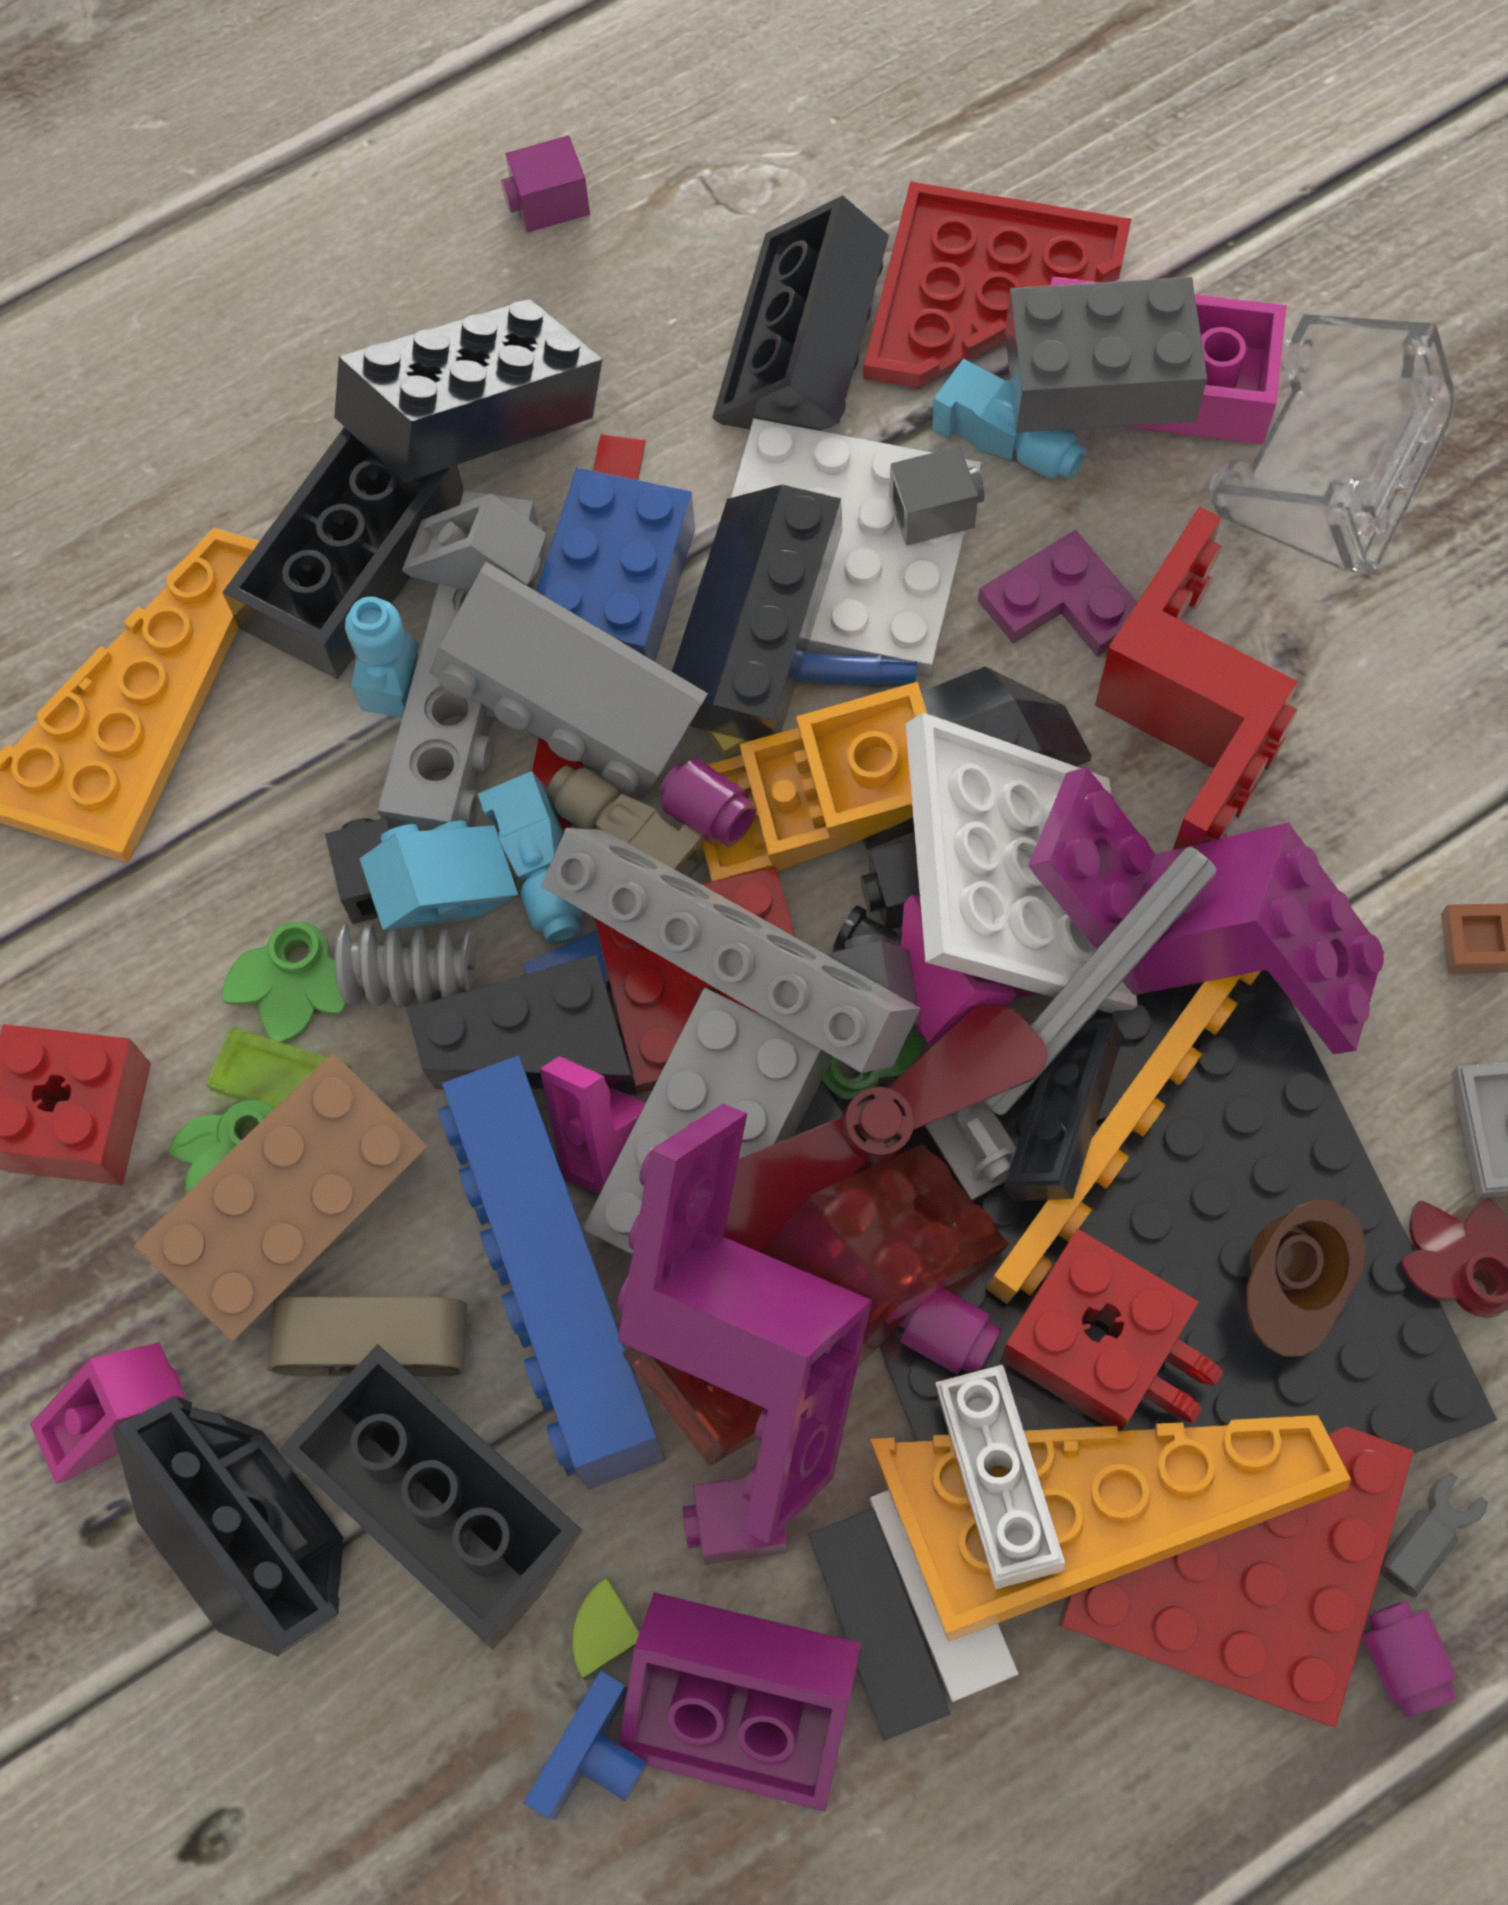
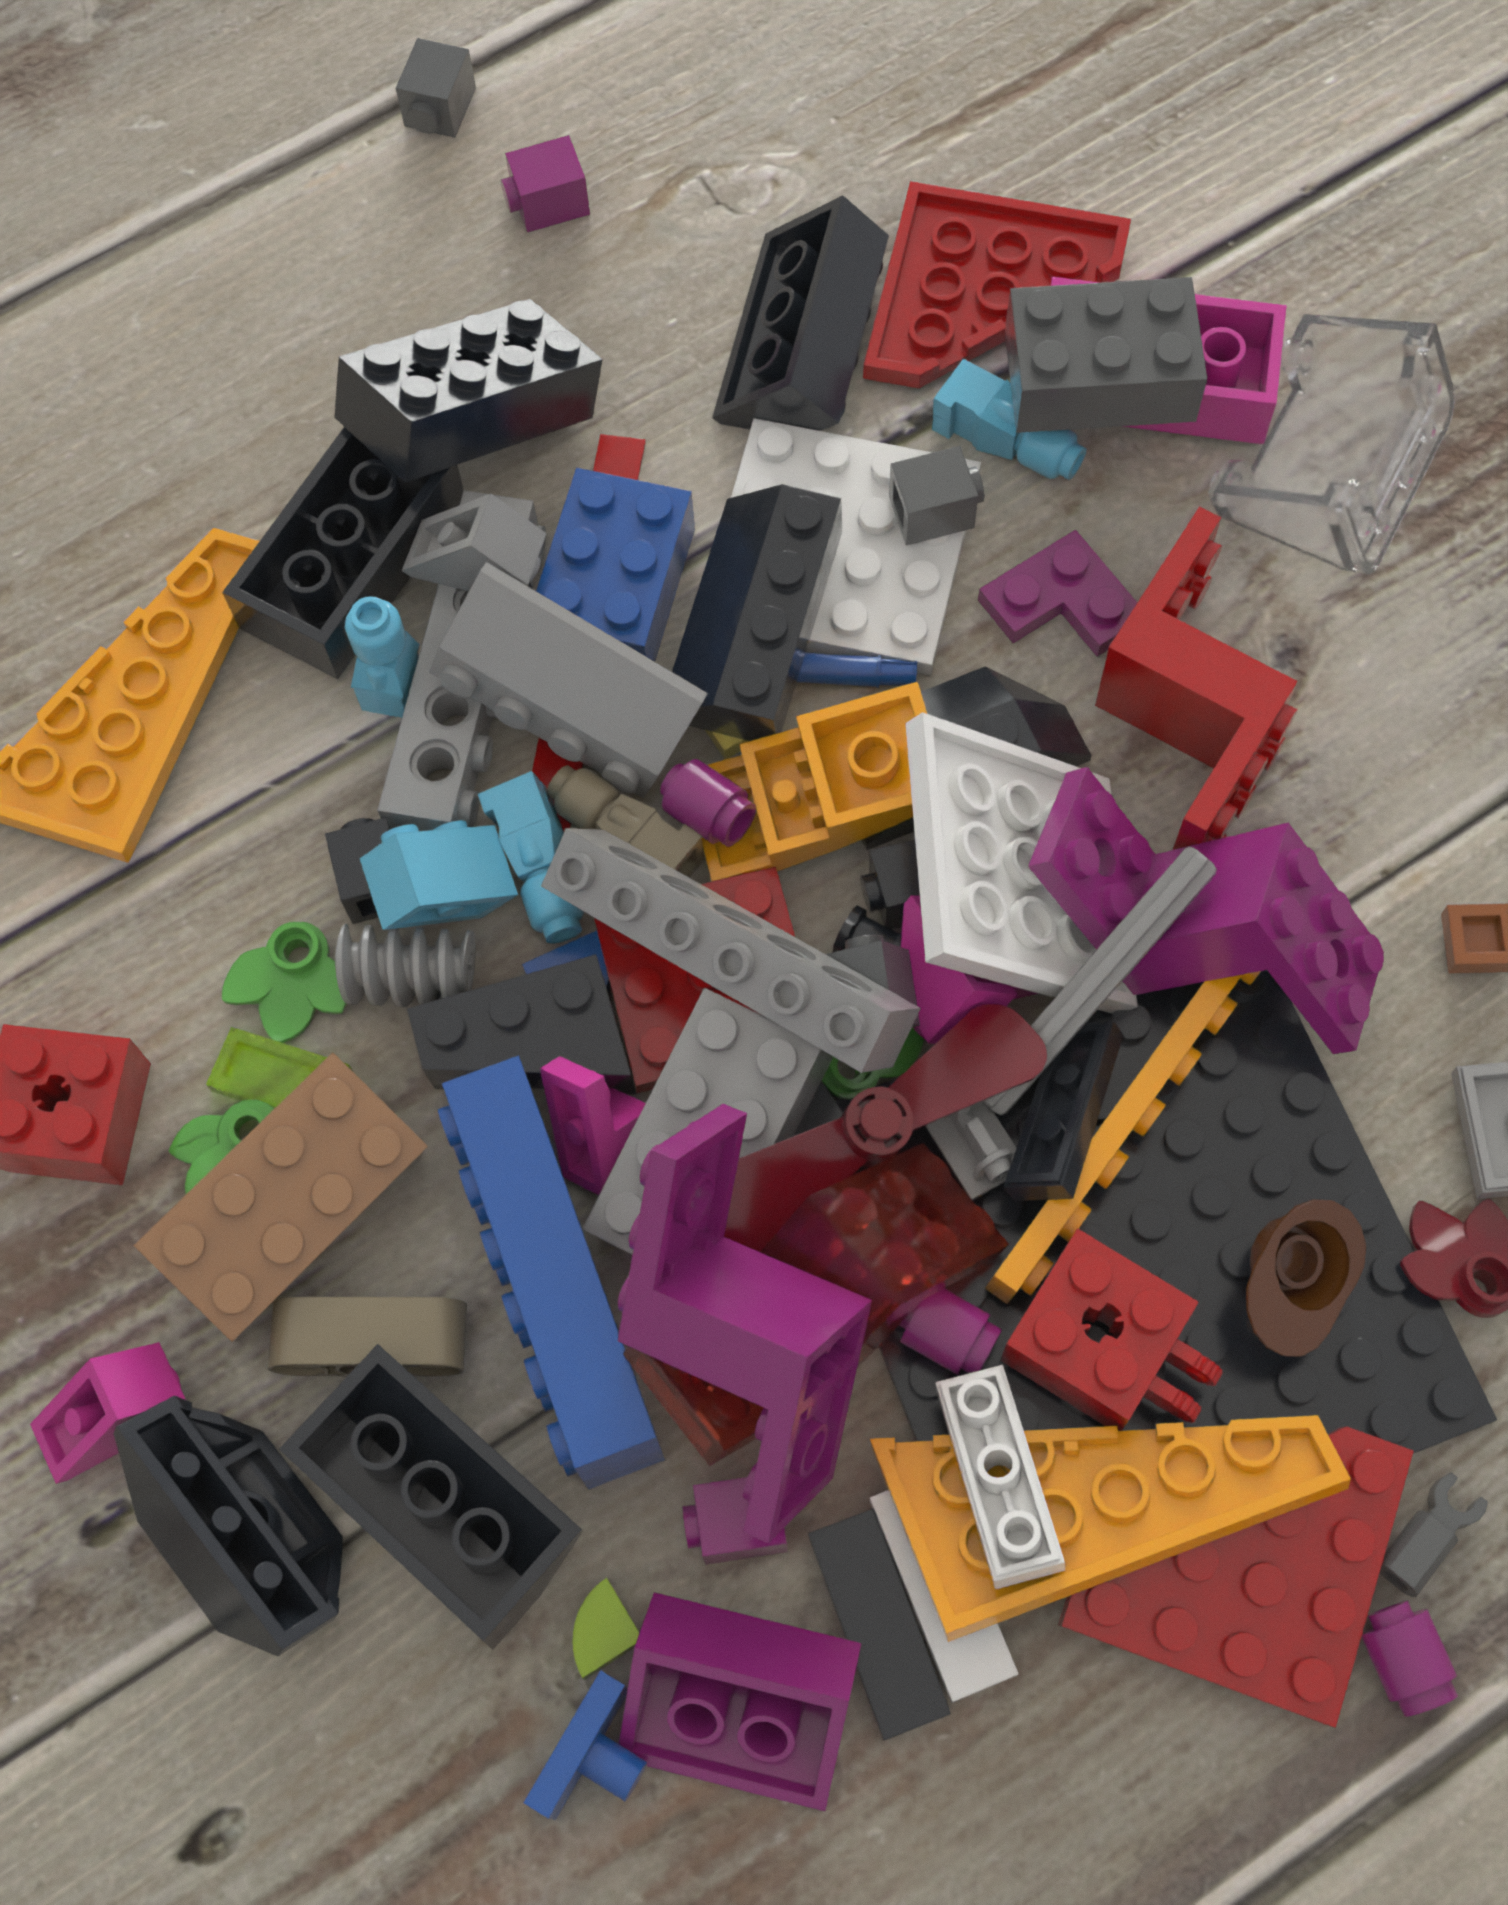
none -> dark grey brick [395,38,476,138]

